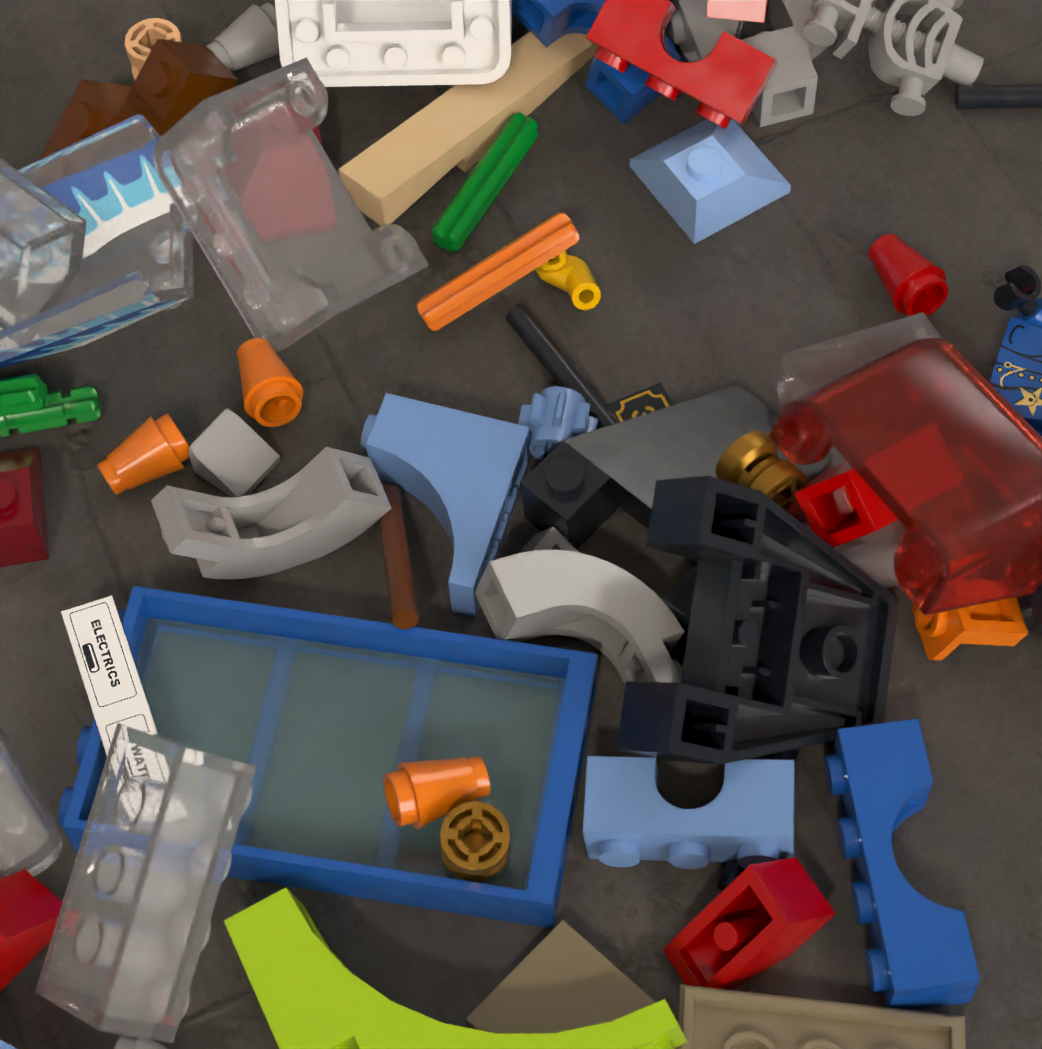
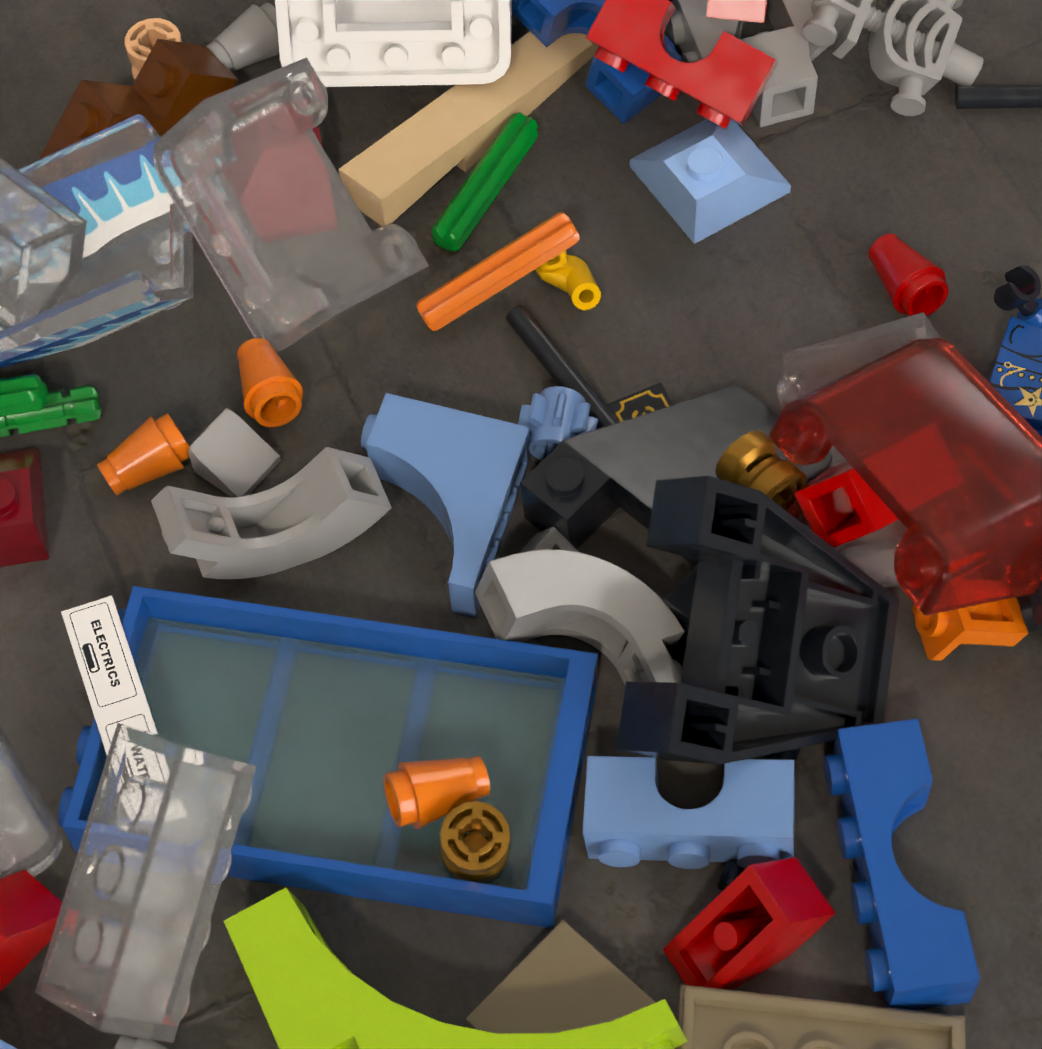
reddish brown bar [379,485,419,629] -> none

